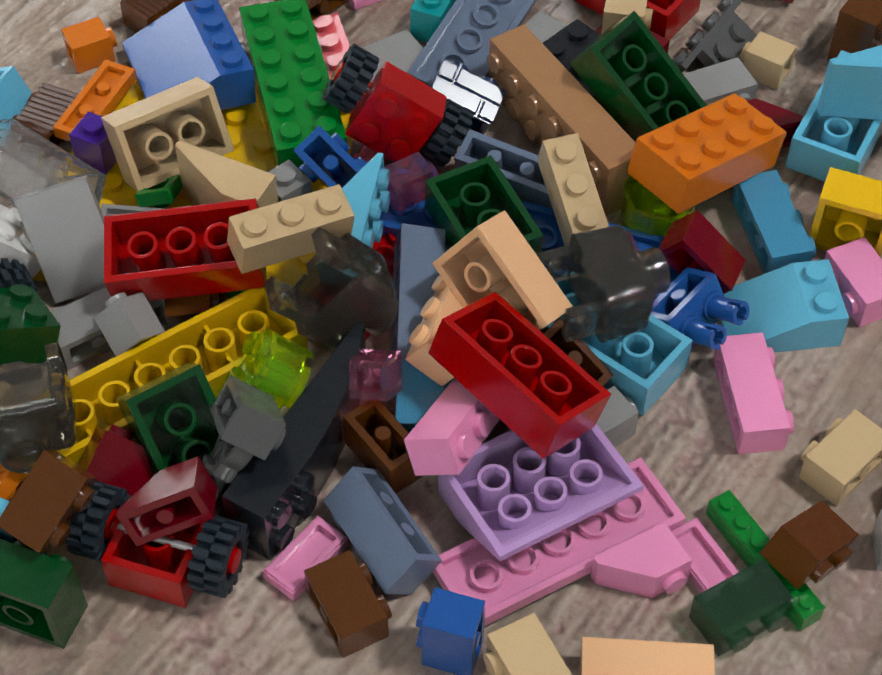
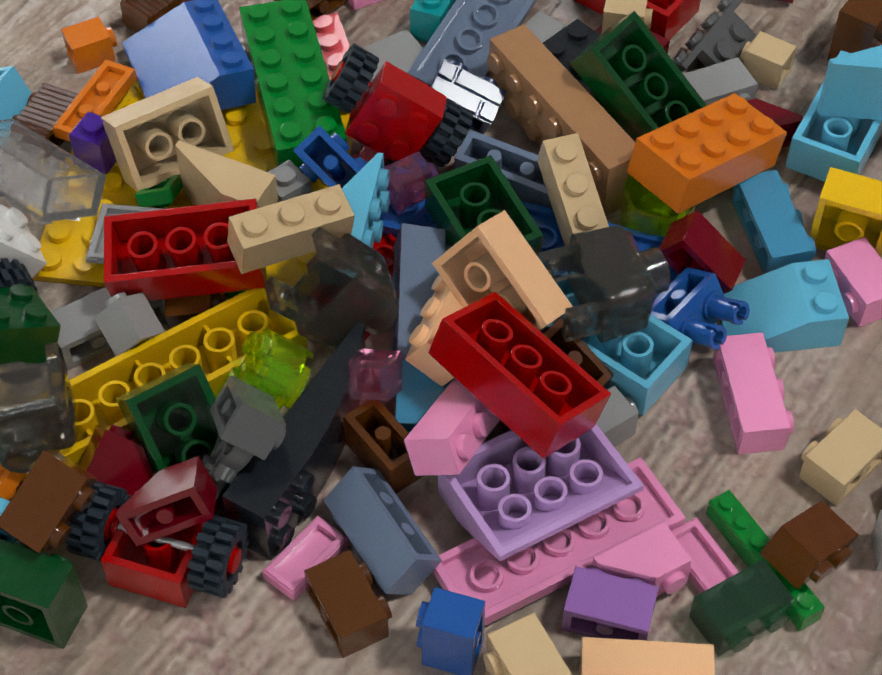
light grey tile [14,175,106,303] -> none
none -> medium lavender brick [561,566,659,641]

